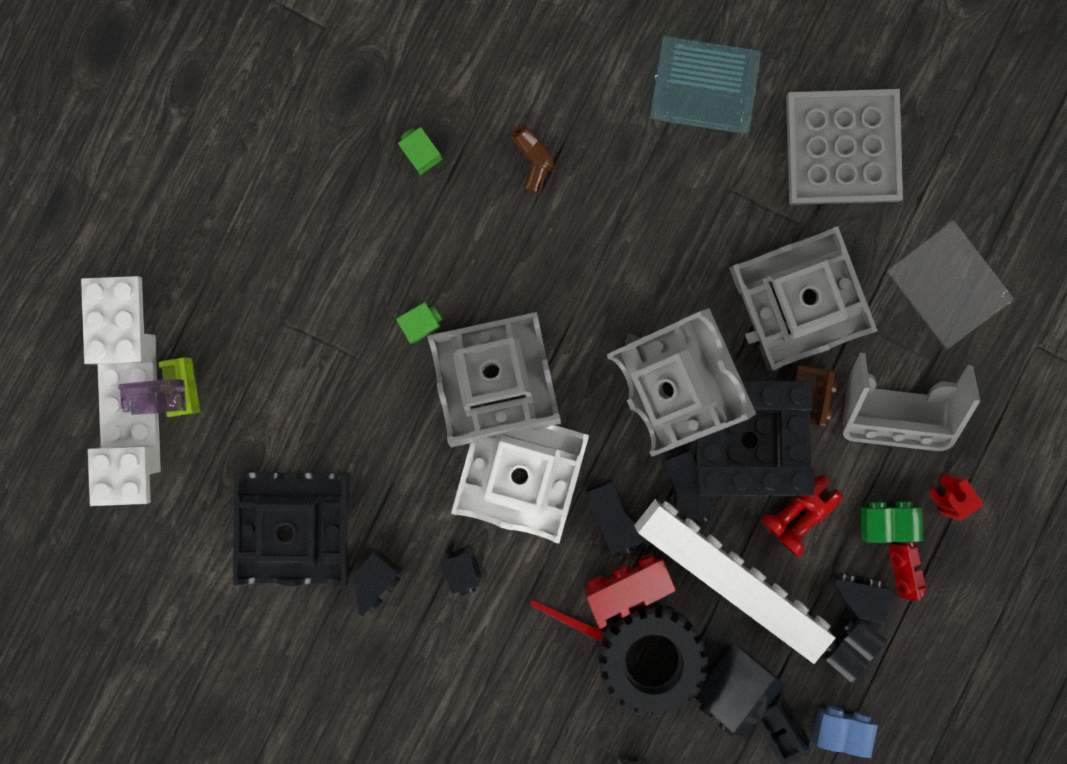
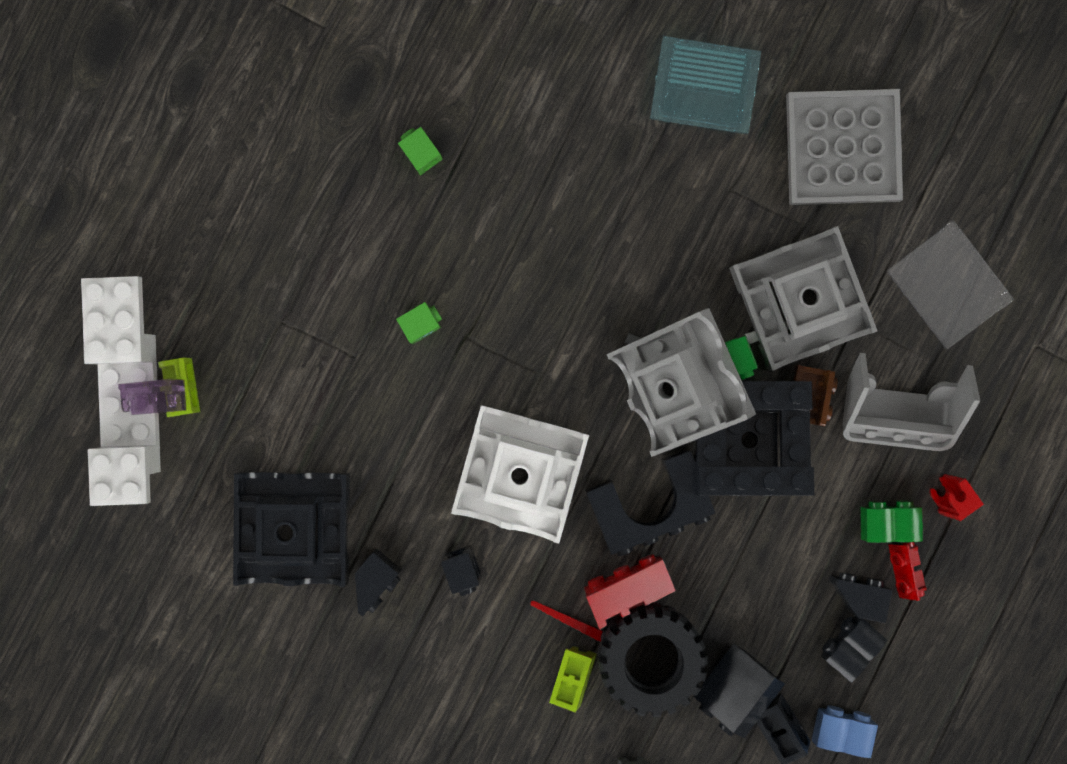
light grey piece [427,312,561,447] -> none
reddish brown arm [510,125,554,194] -> none
white piece [634,499,835,664] -> none
red piece [761,474,844,558] -> none
none -> lime hinge [549,647,597,713]
none -> green brick [725,336,758,380]

